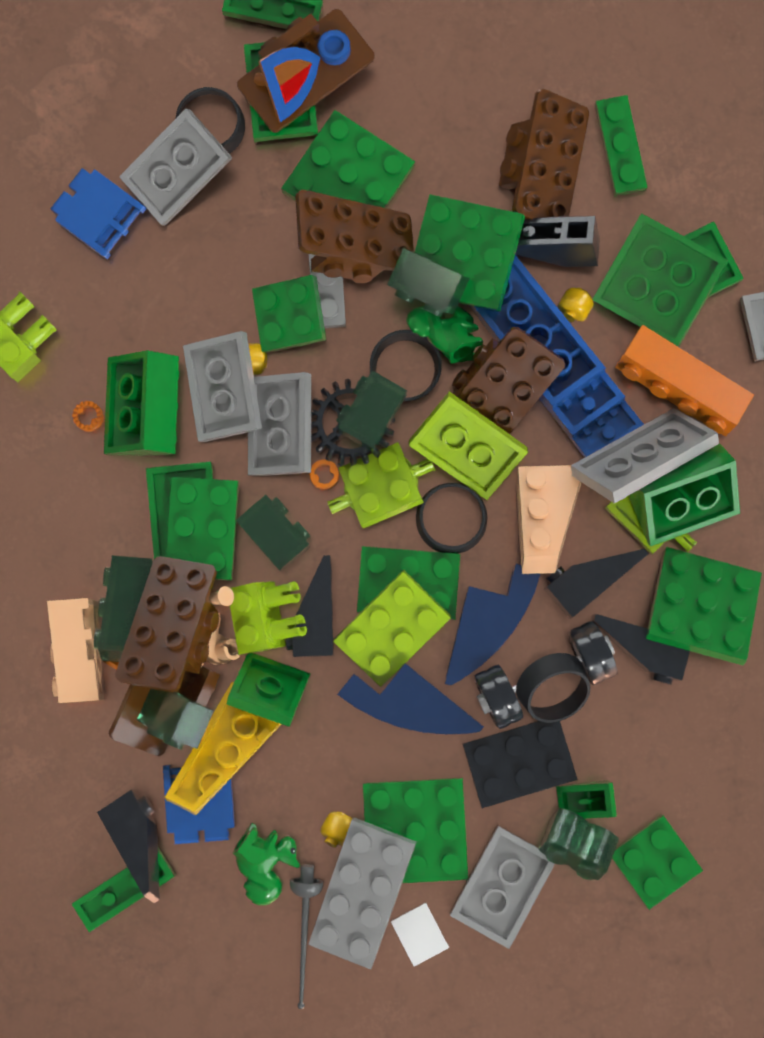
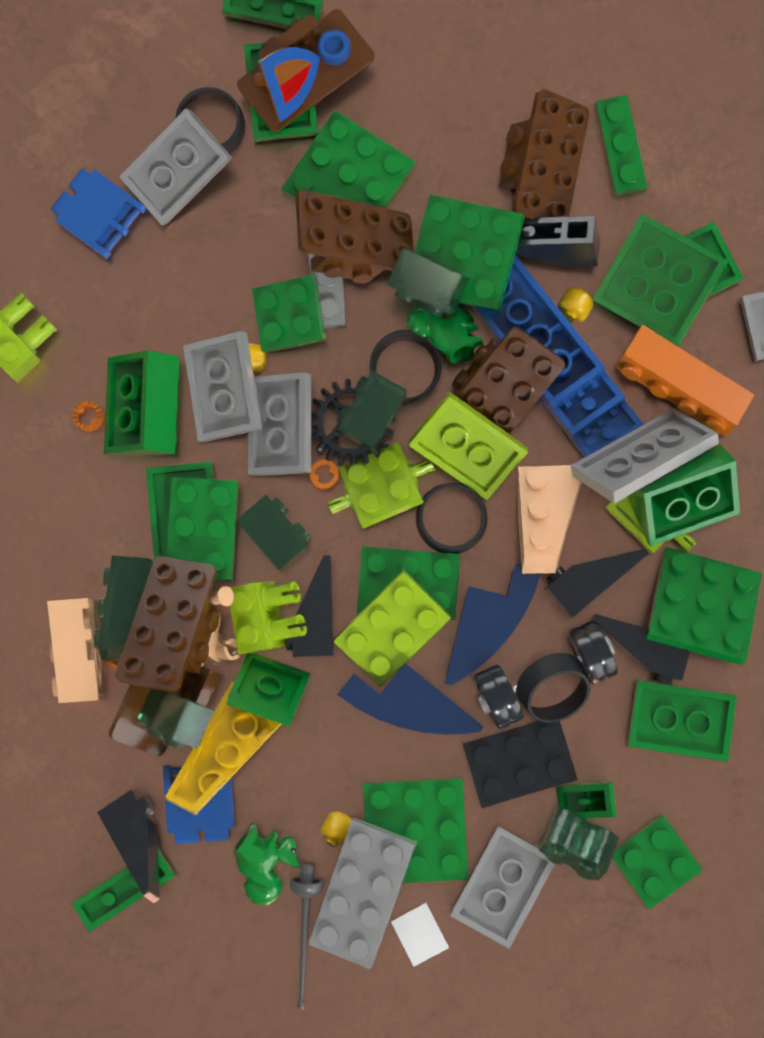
none -> green plate [627,680,737,762]

